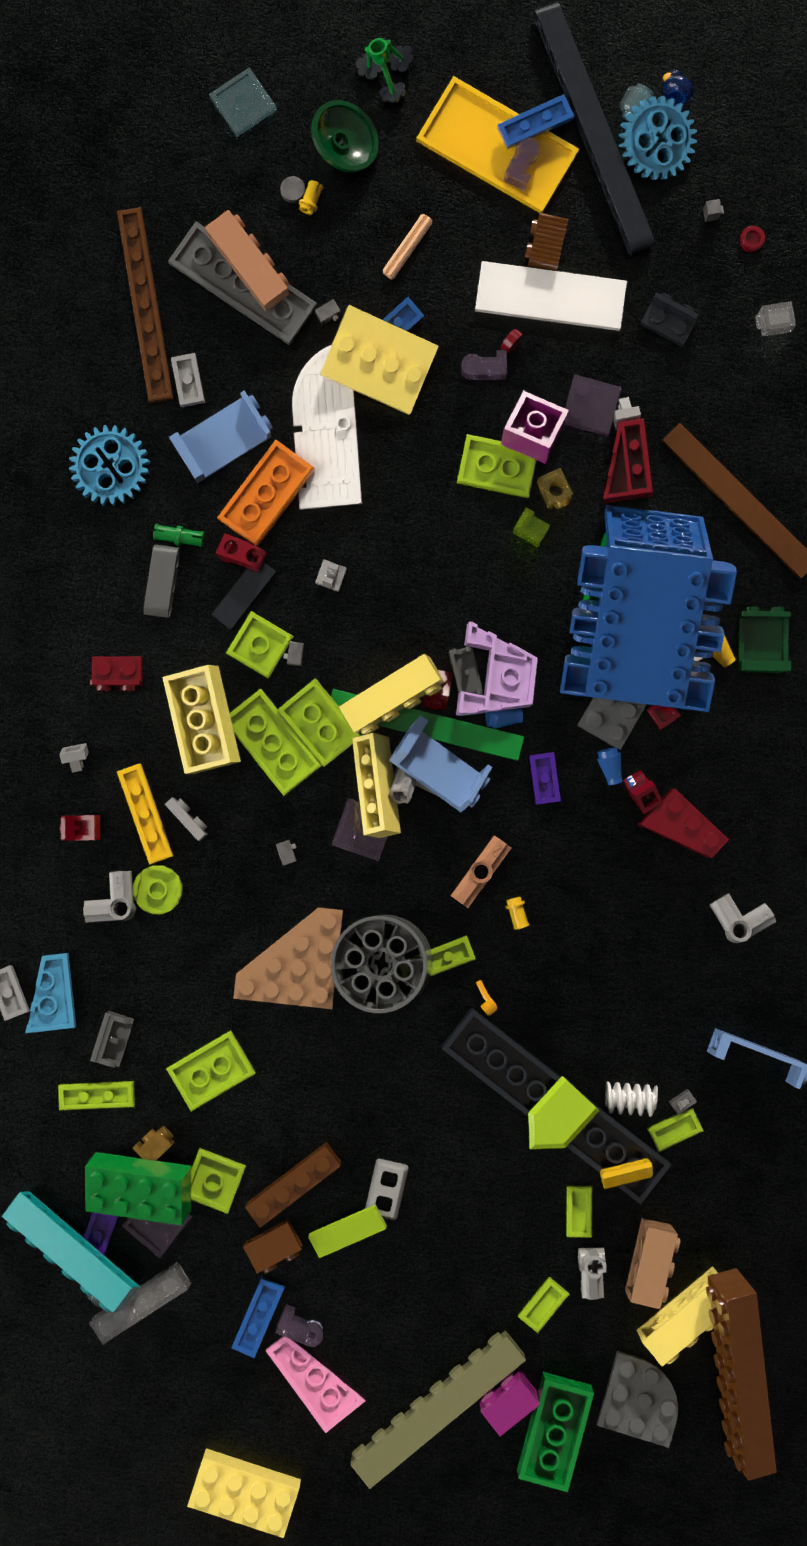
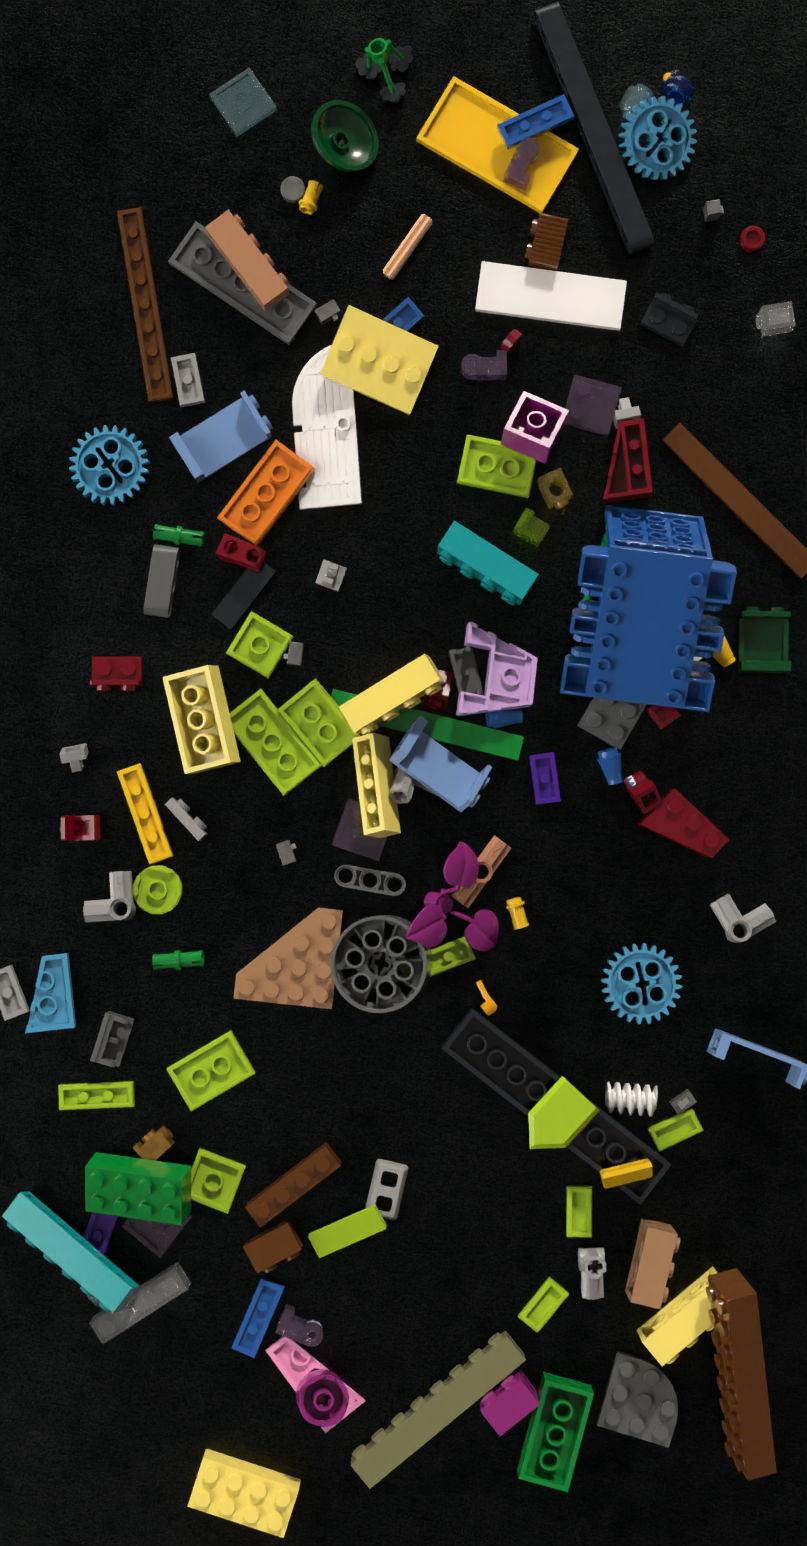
none -> green pin [152,950,204,970]
none -> magenta brick [296,1369,349,1427]
none -> dark grey beam [335,865,406,896]
none -> magenta plant [405,842,499,951]
none -> teal brick [437,521,539,606]
none -> dark azure gear [601,943,682,1024]

